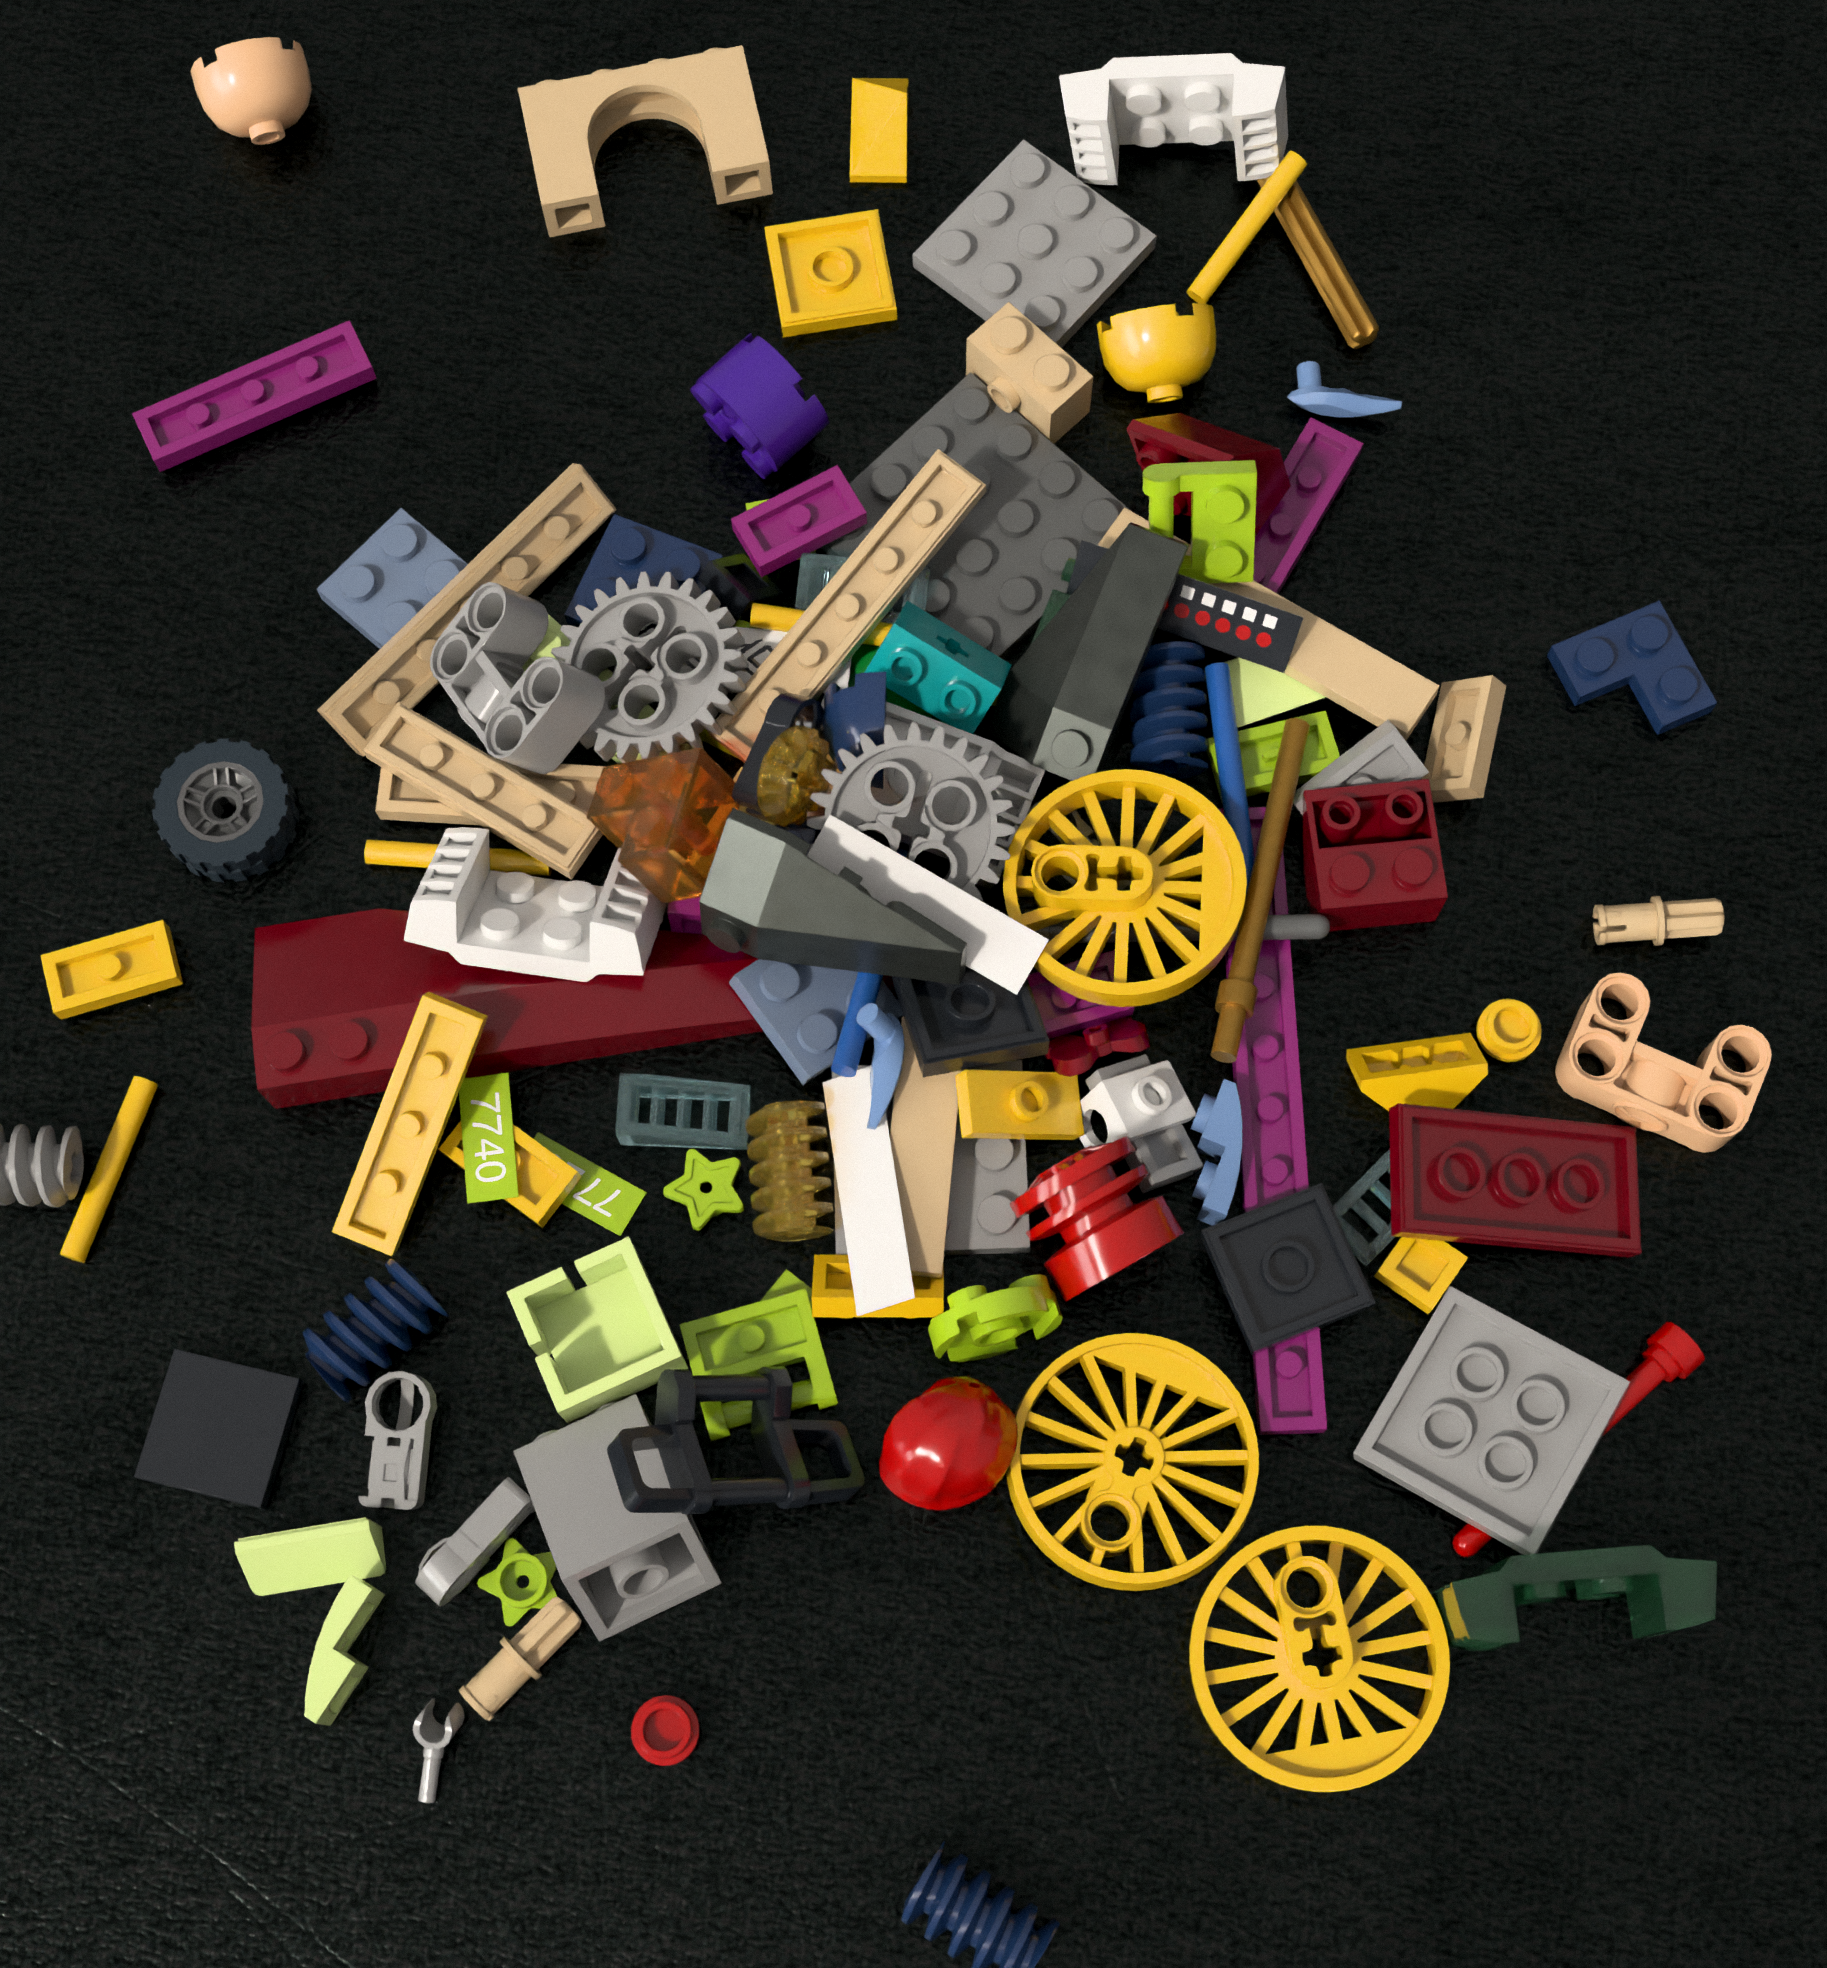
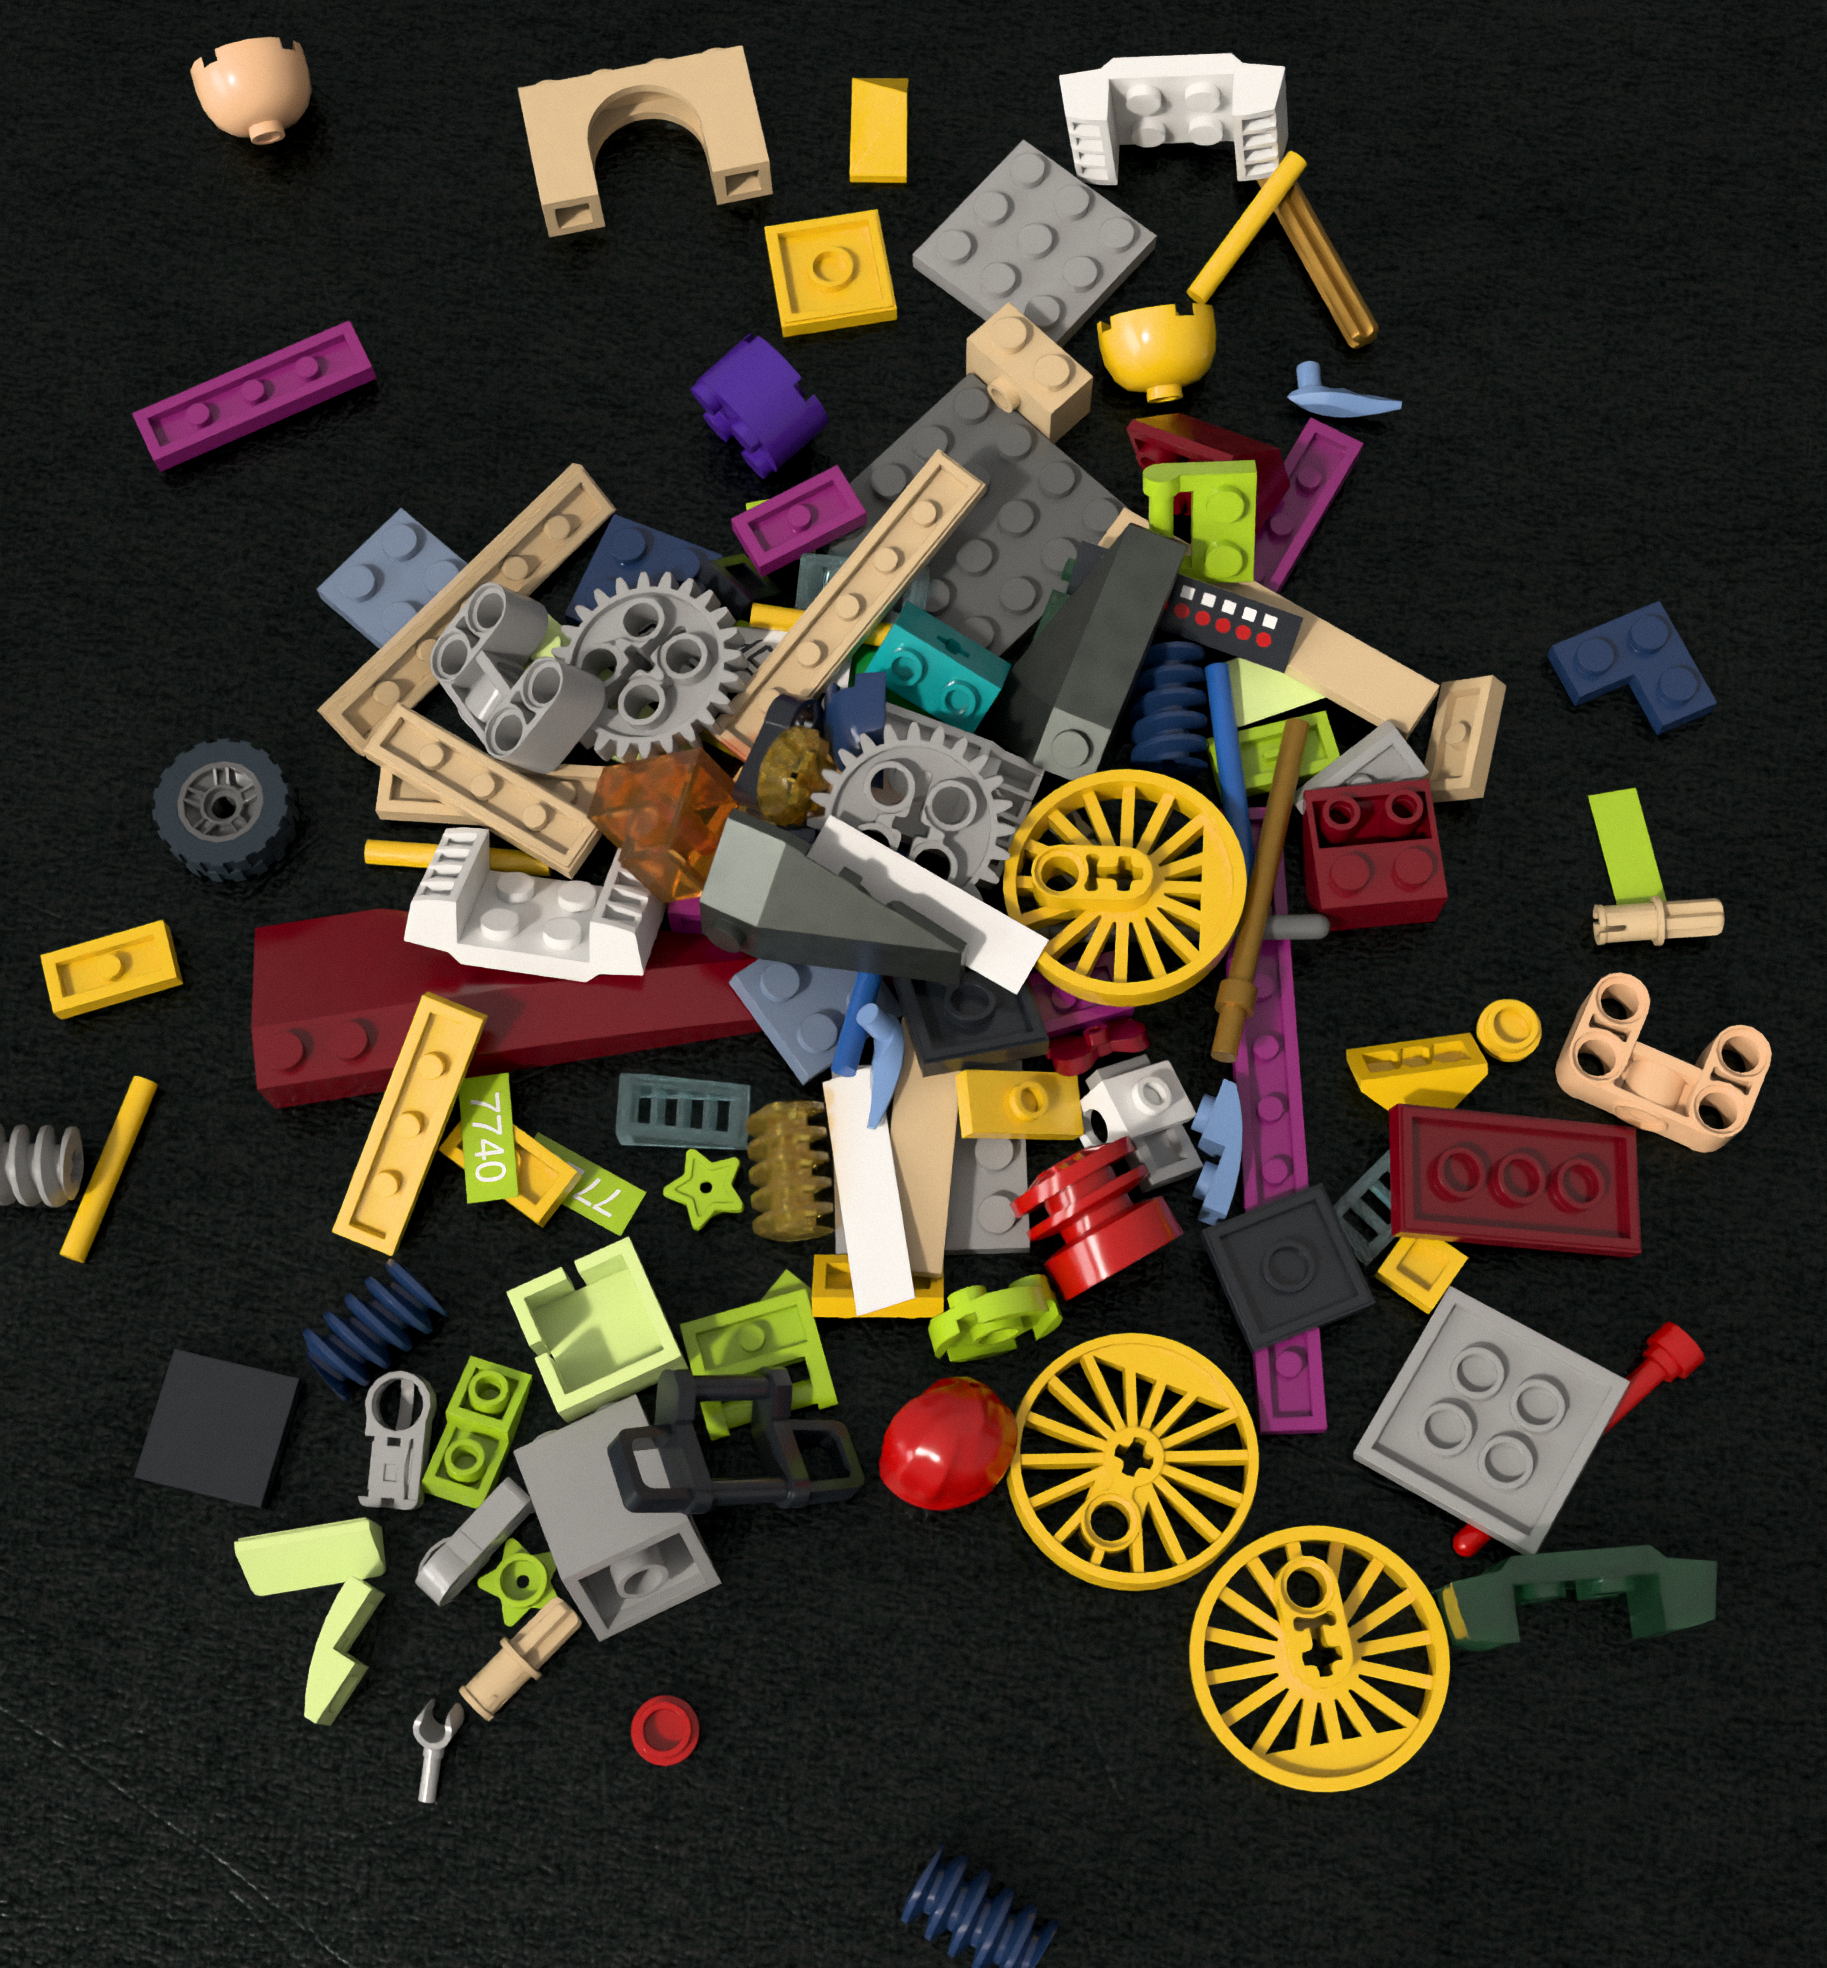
none -> lime slope [422,1356,532,1509]
none -> lime sticker [1588,788,1666,905]

